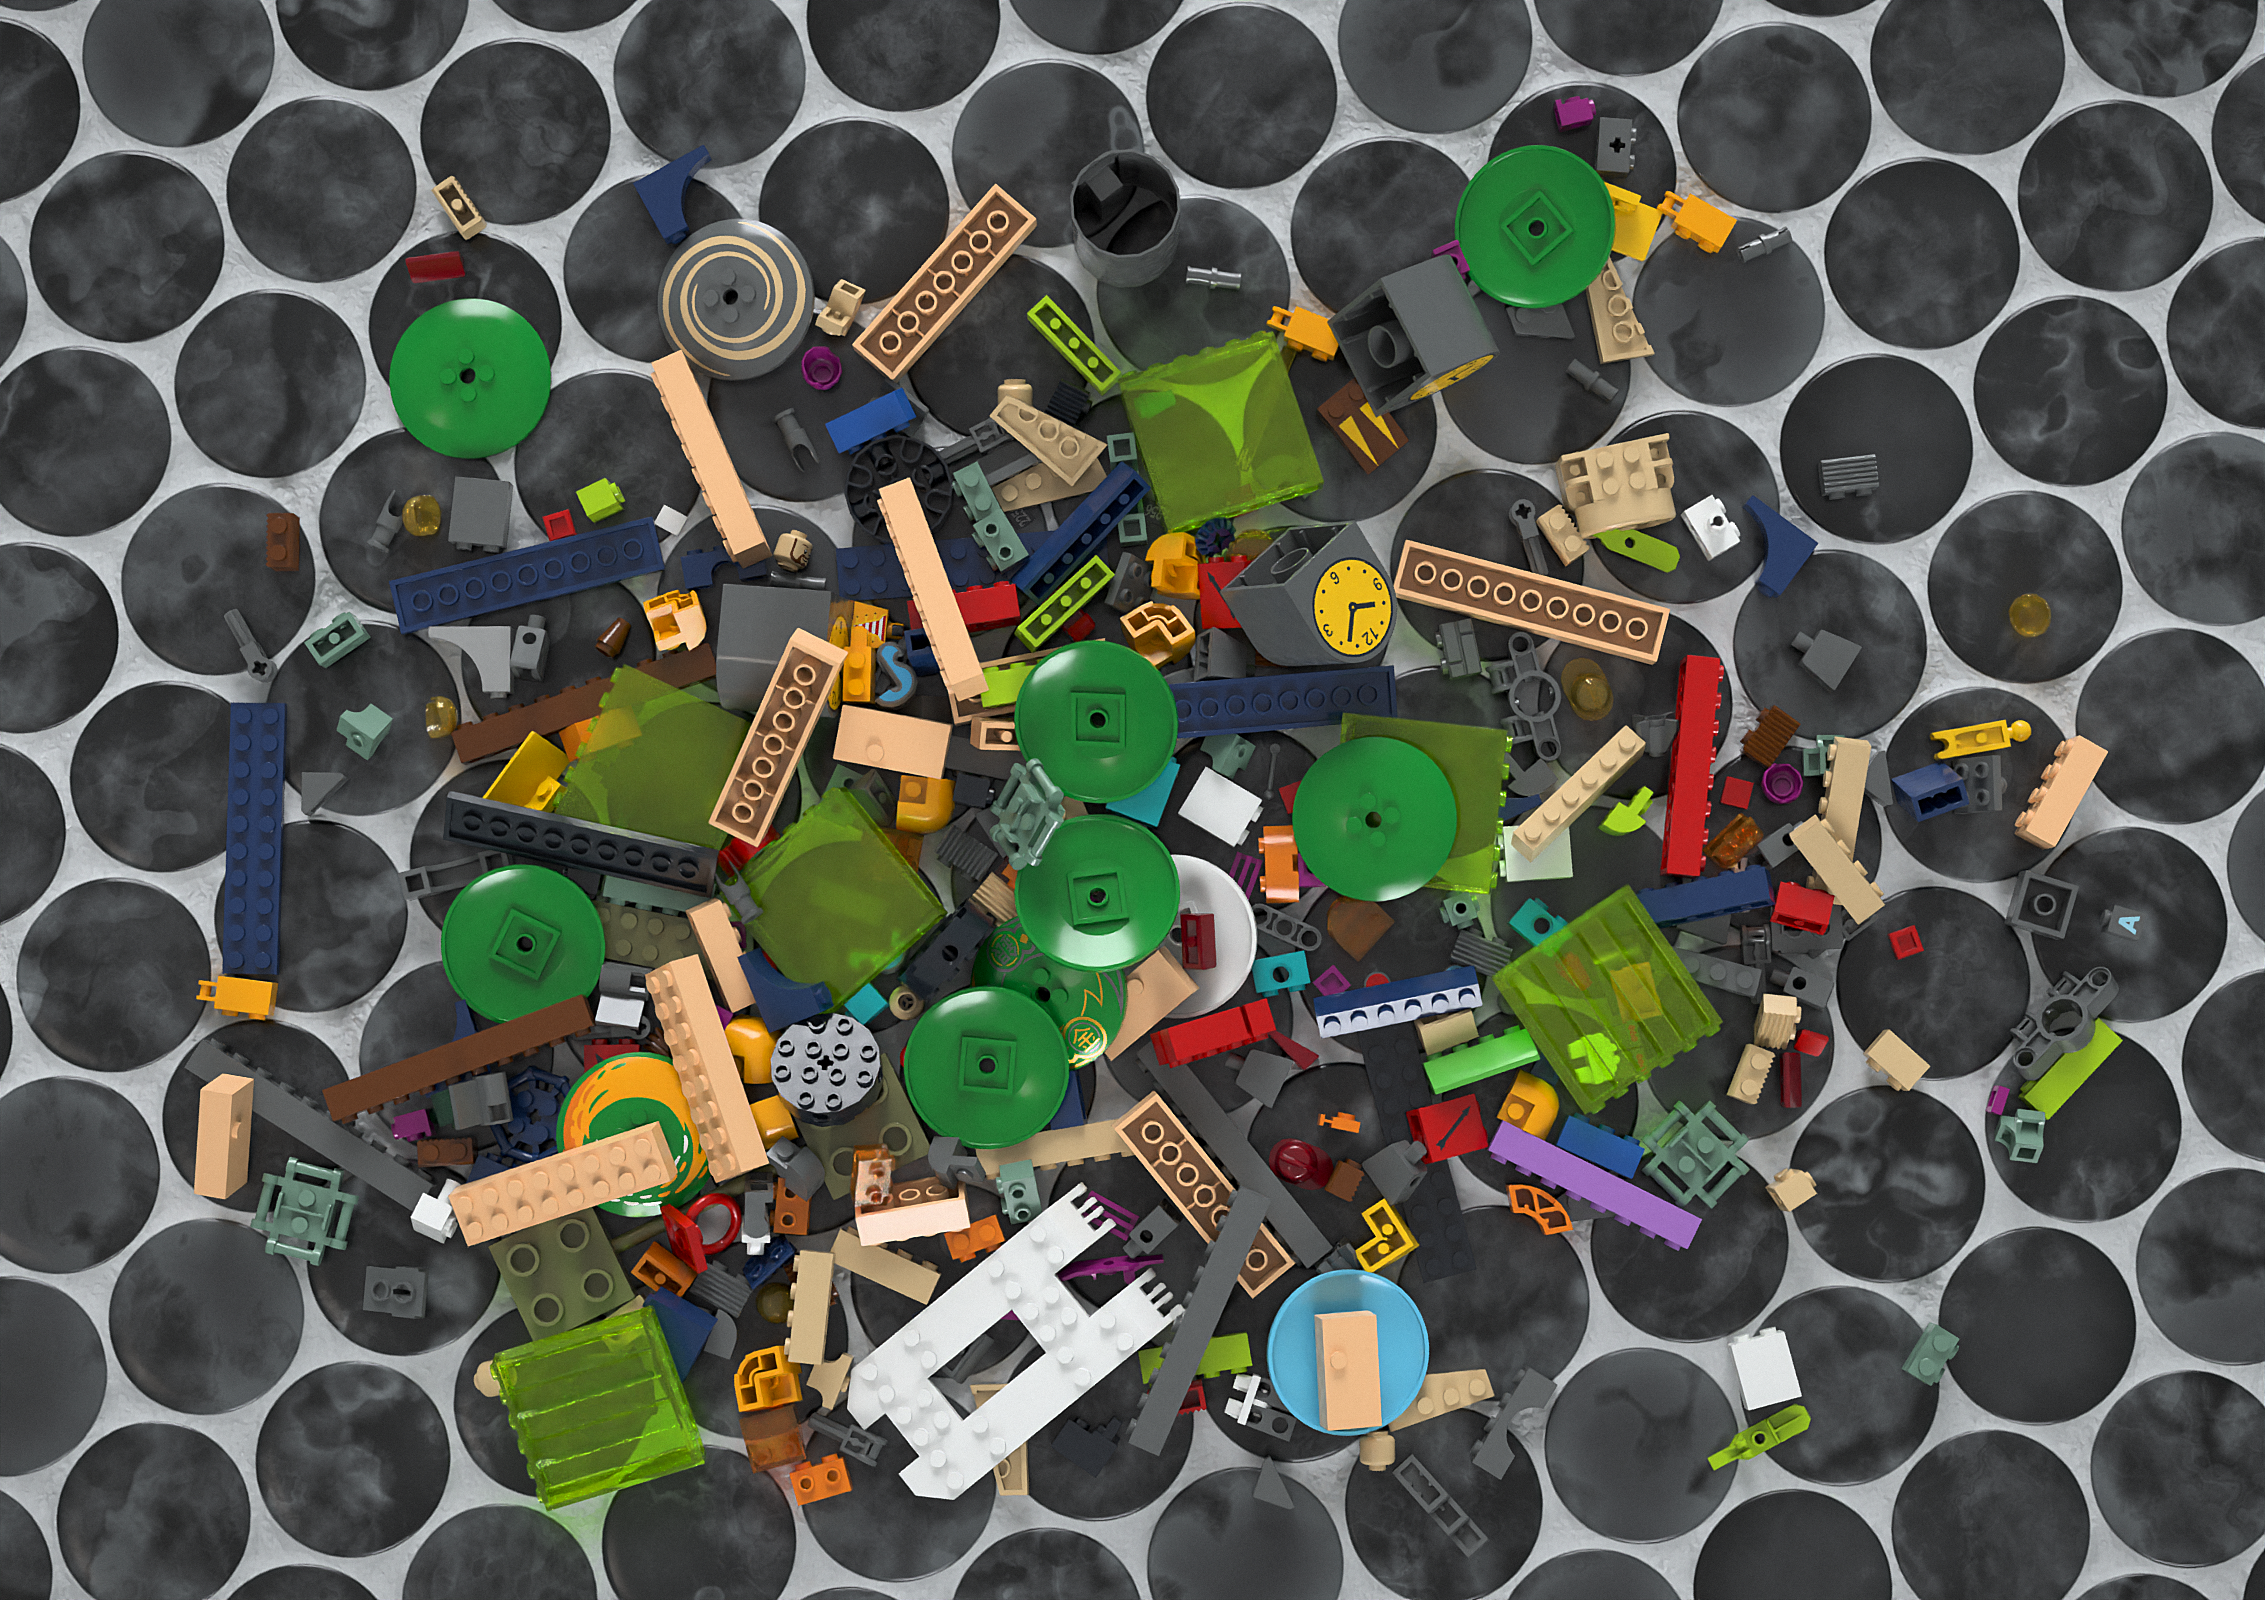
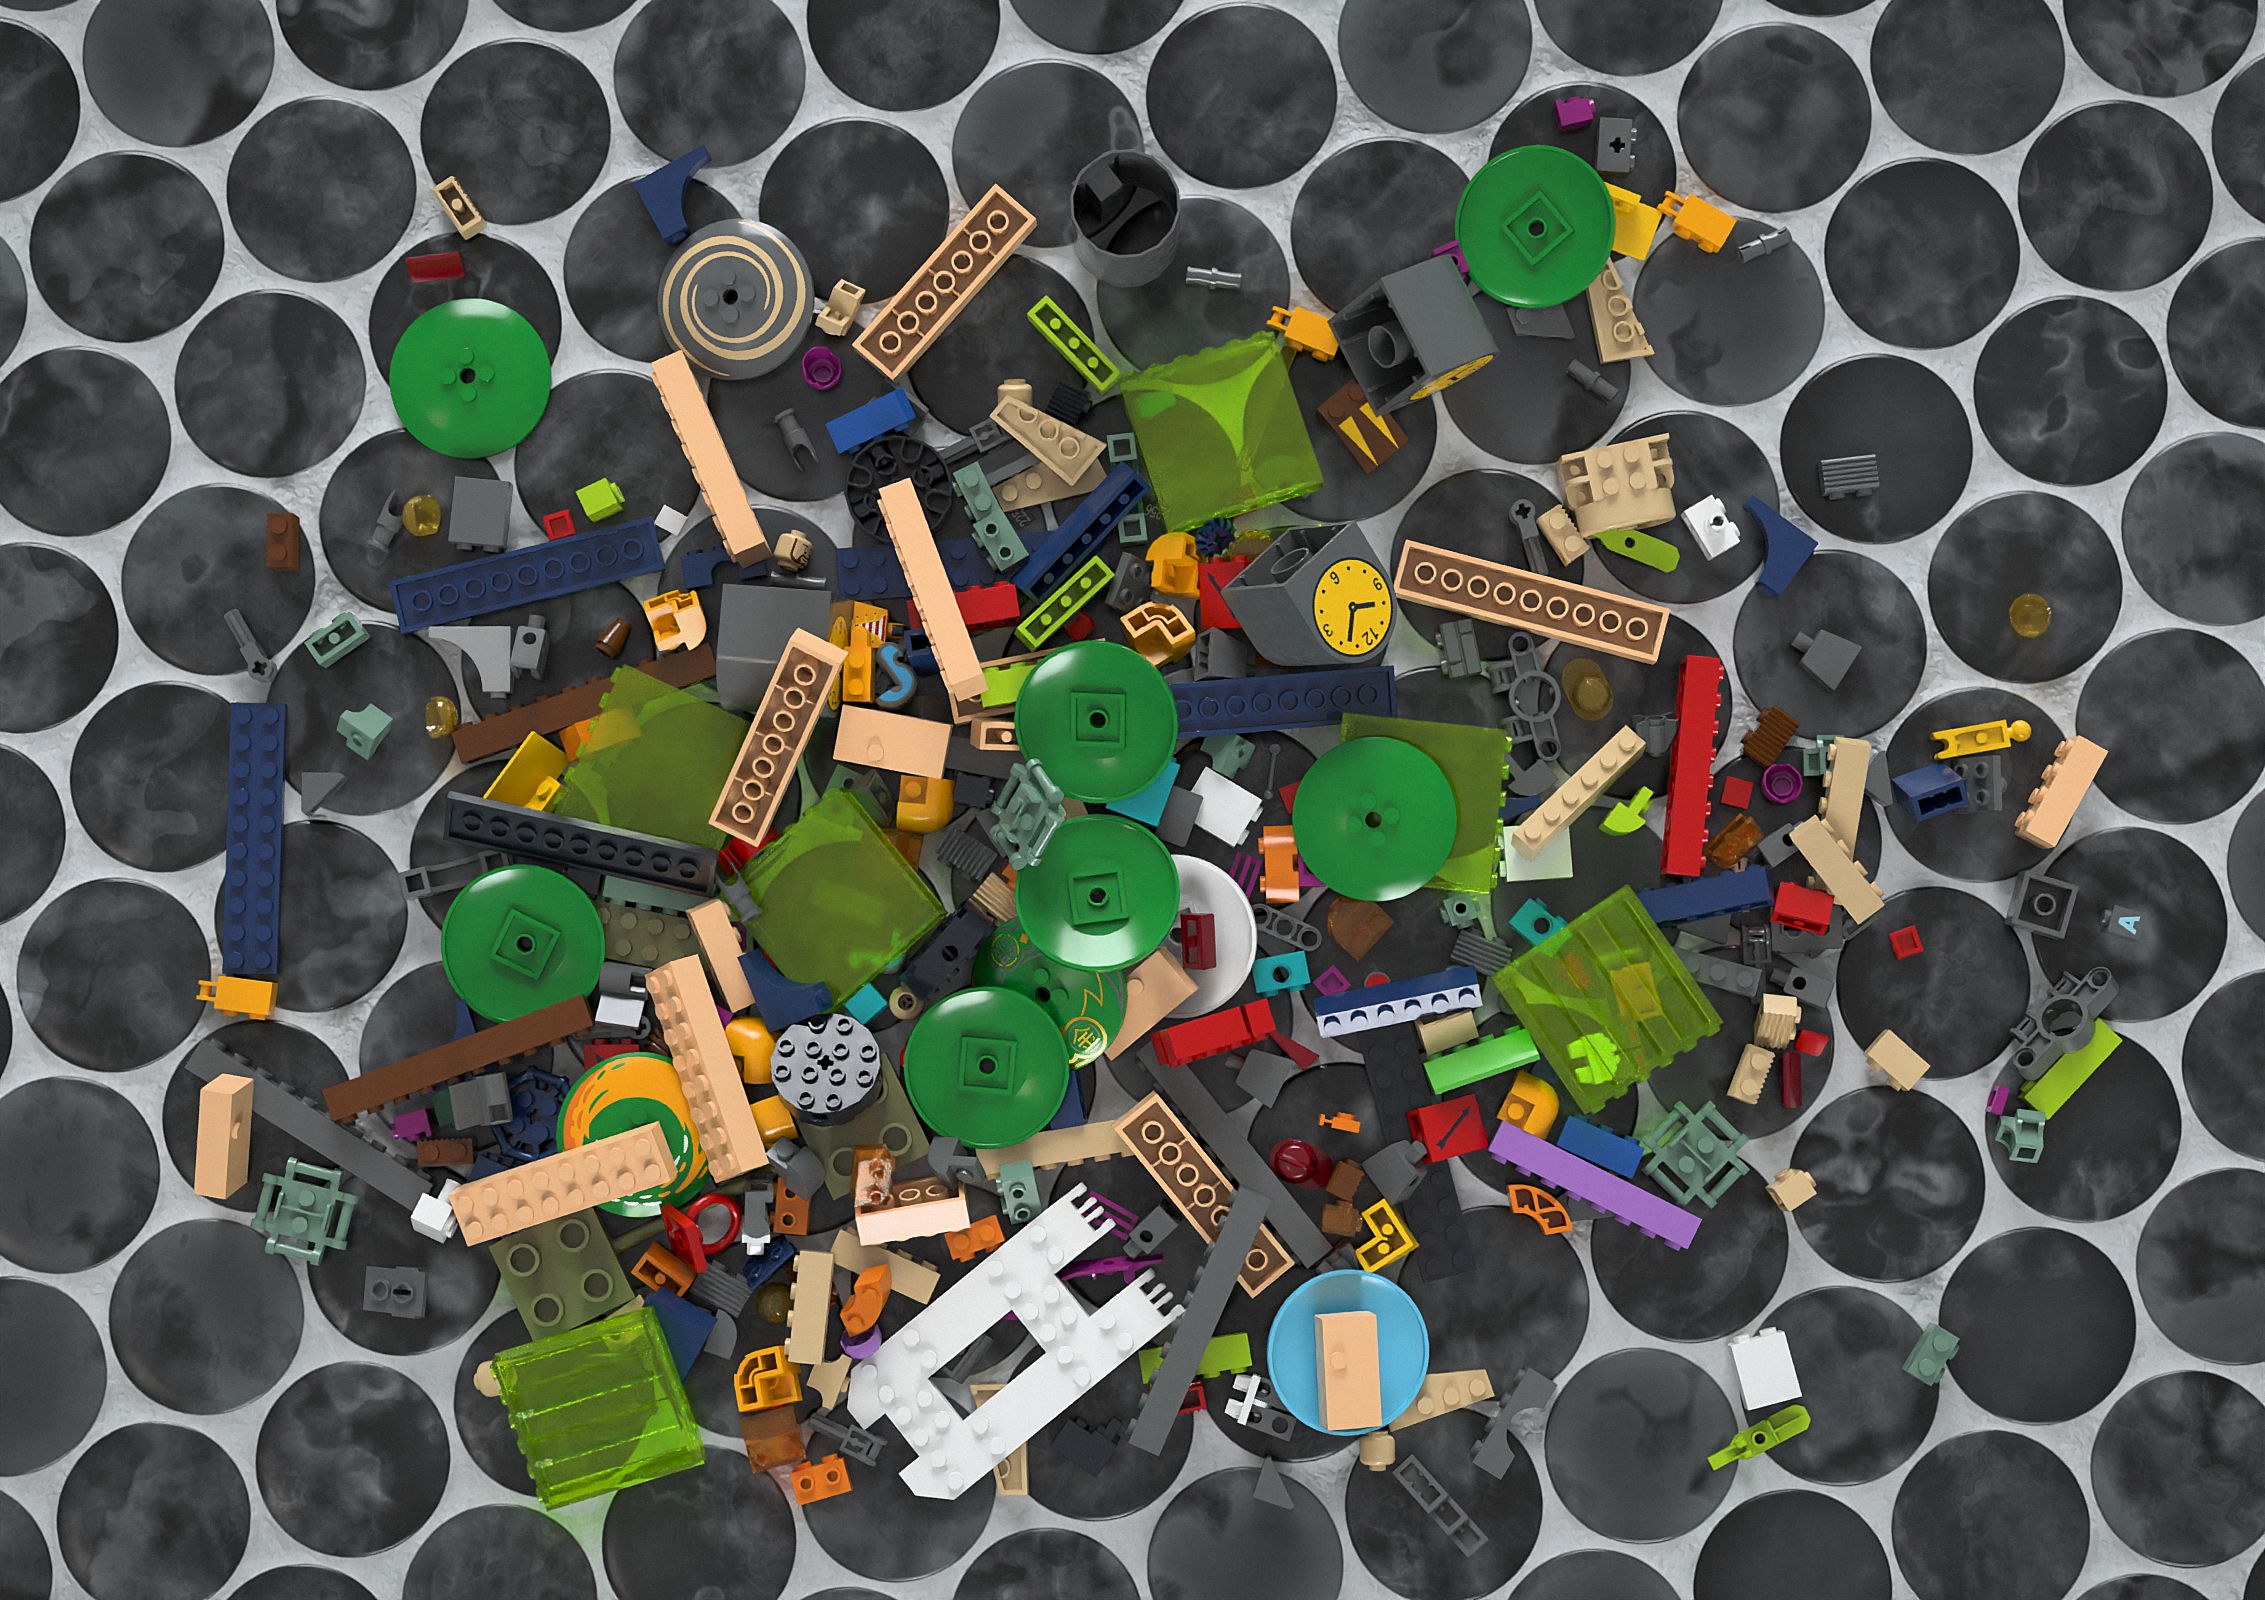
none -> orange brick [840,1264,892,1337]
none -> medium lavender hair [840,1323,882,1359]
none -> dark grey panel [1155,784,1204,847]
none -> clear orange brick [1319,1199,1363,1237]

